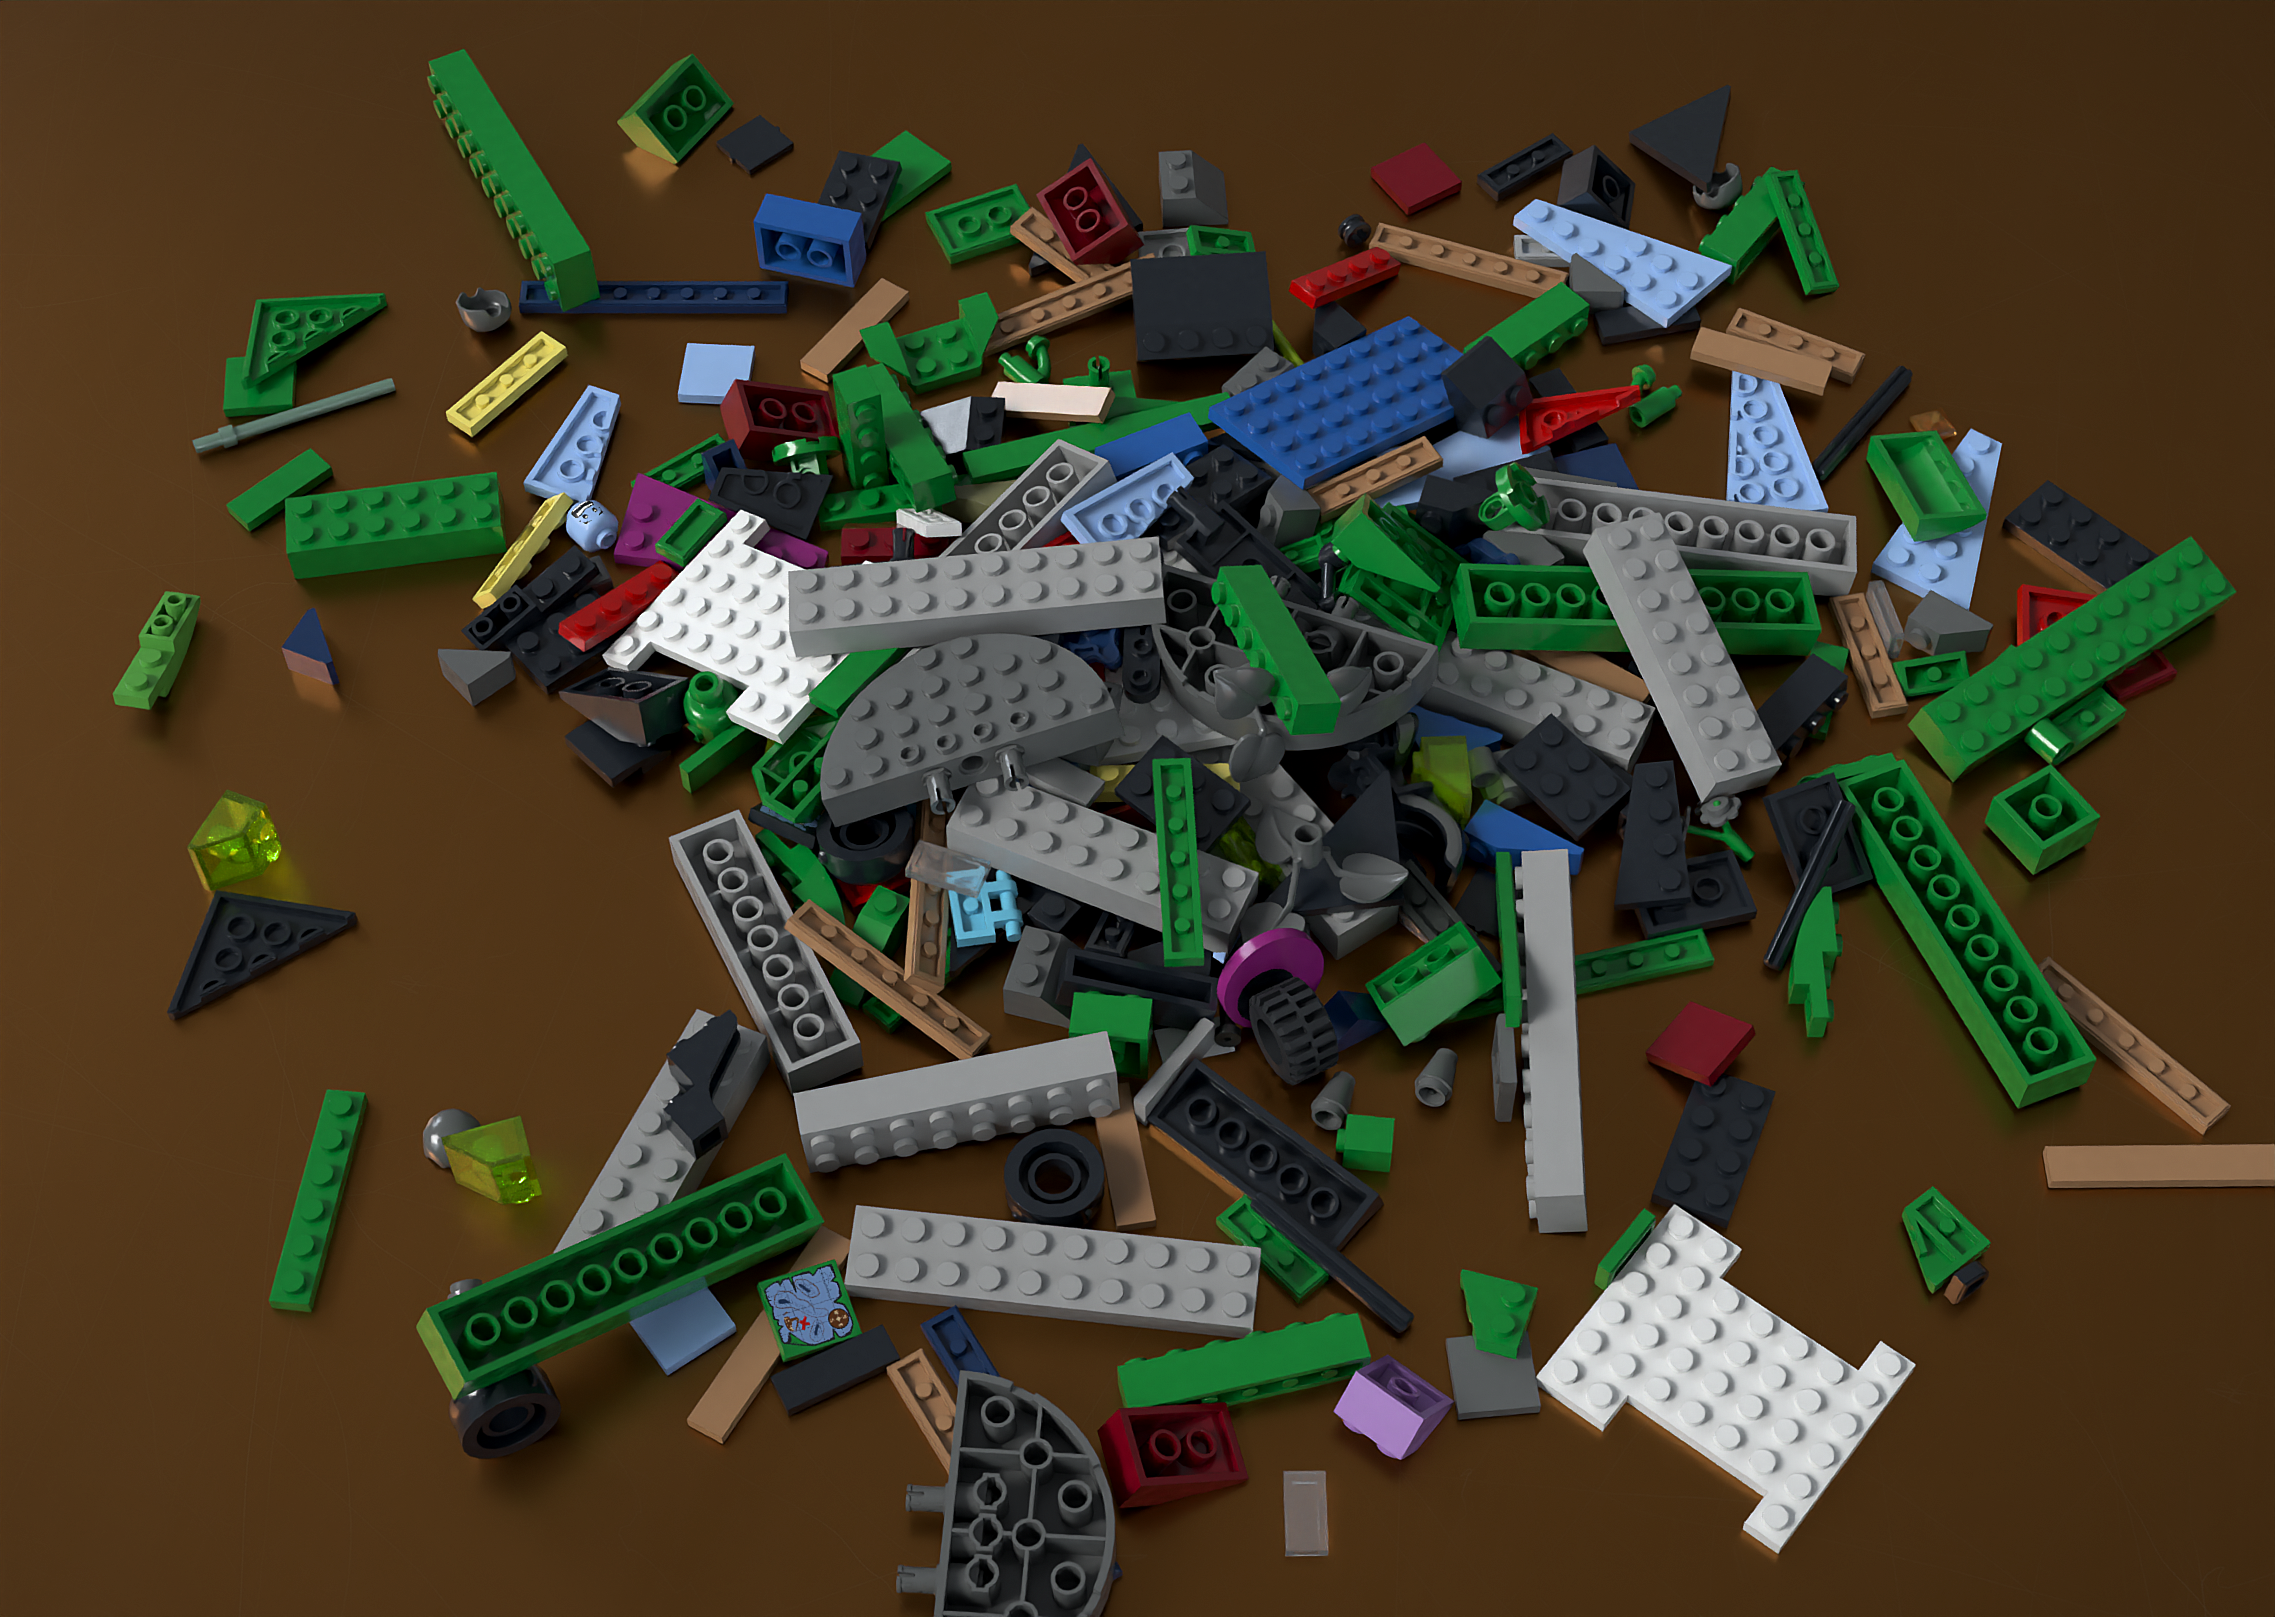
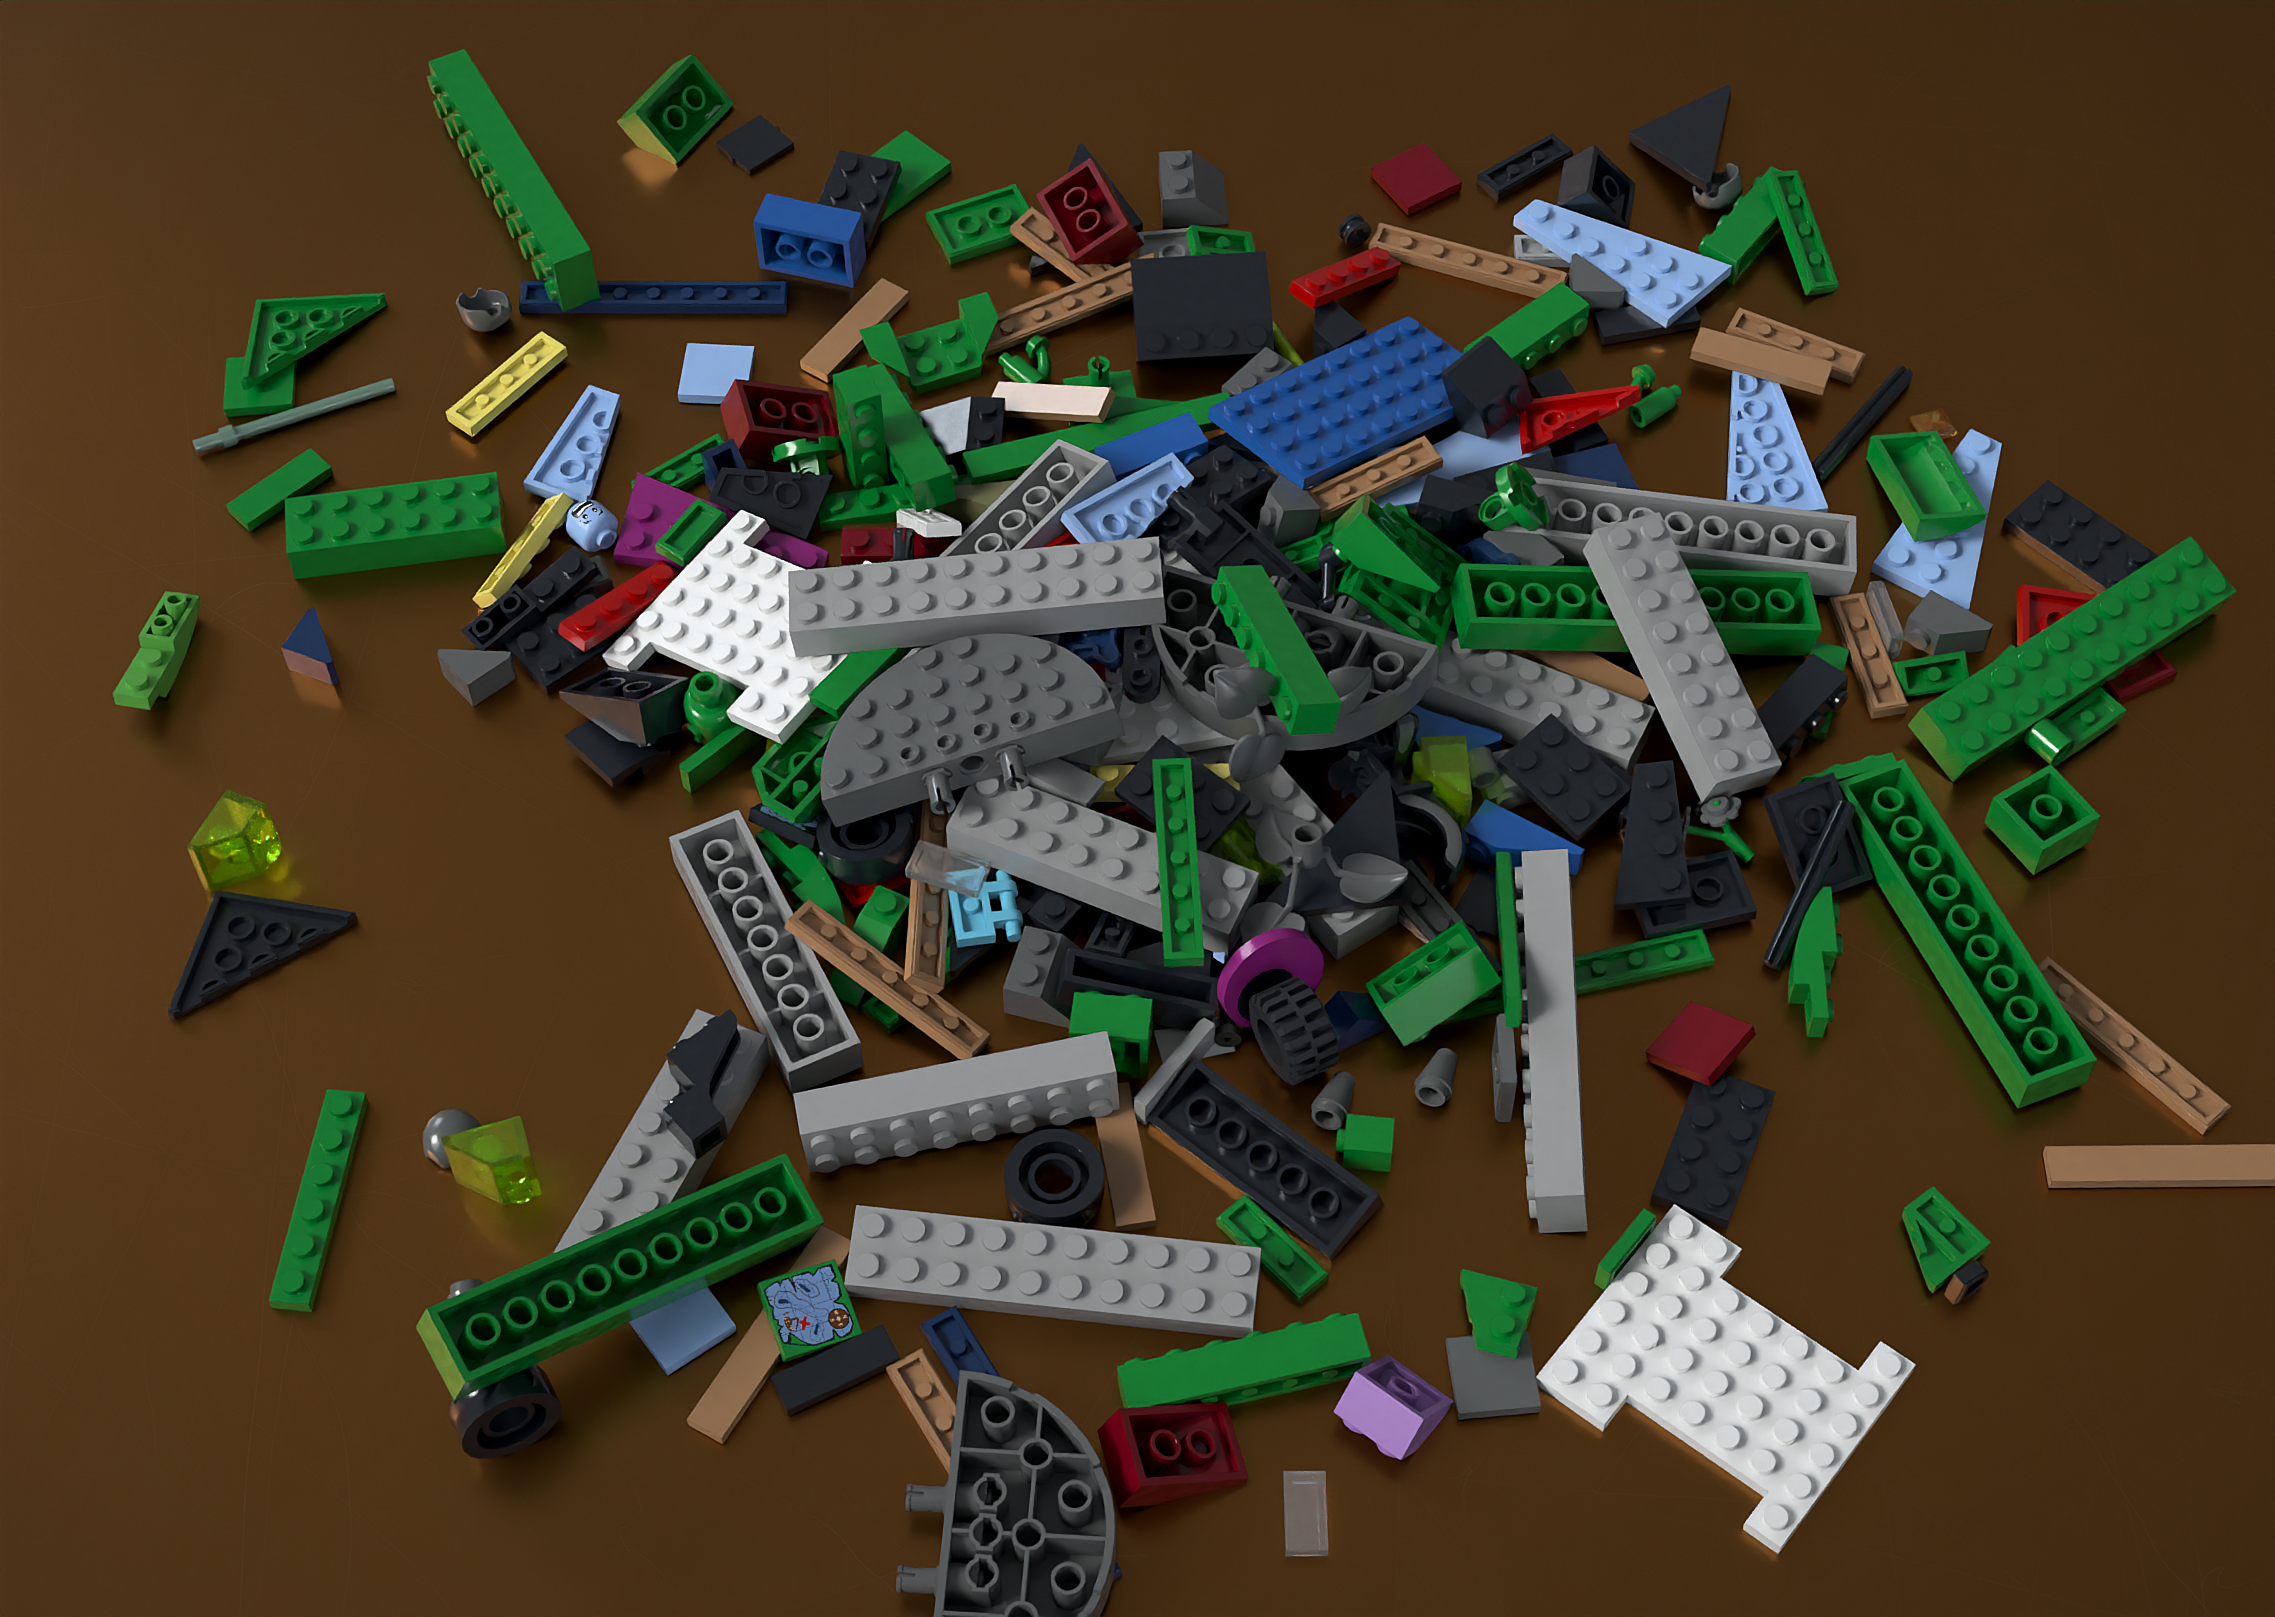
black axle [1250,1190,1414,1333] -> none

